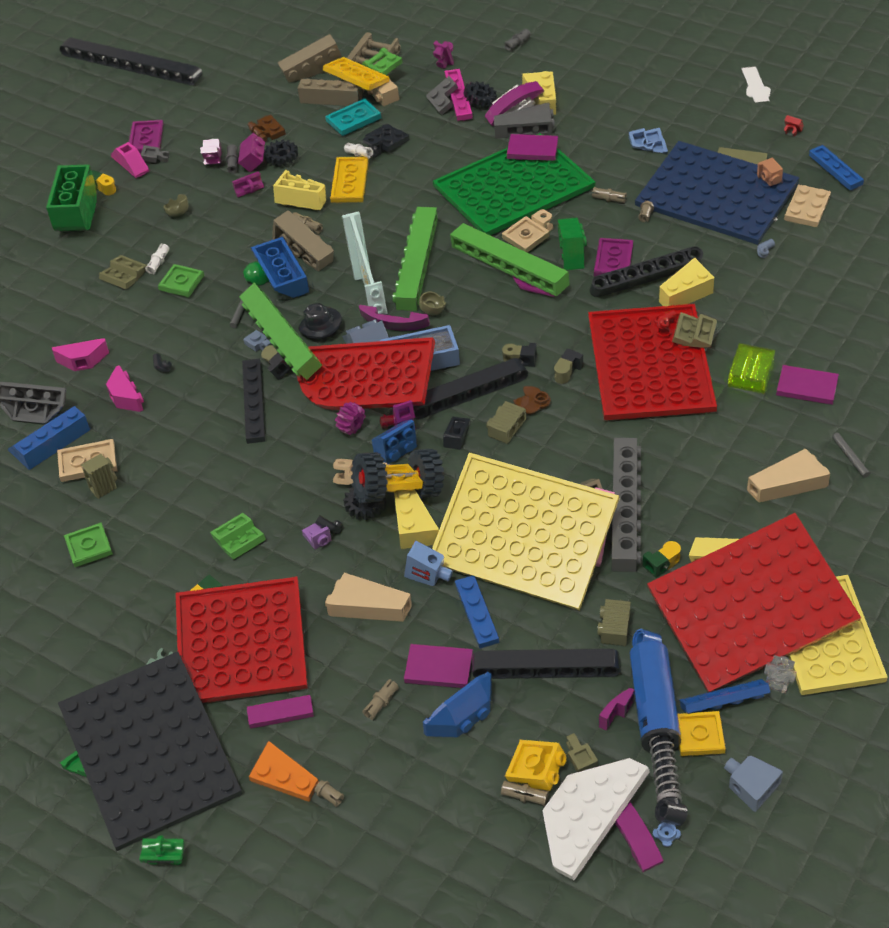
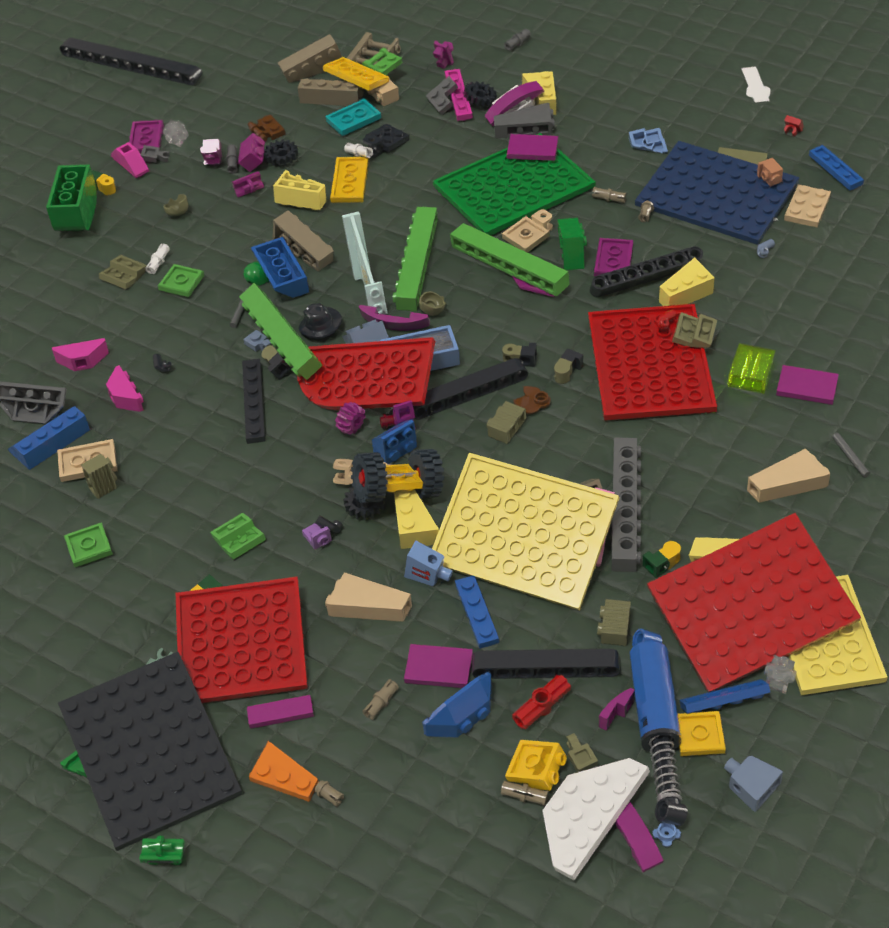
dark tan pin [293,212,323,233] -> none
black slope [443,416,470,450] -> none
none -> clear brick [163,119,189,147]
none -> red piece [512,675,571,730]

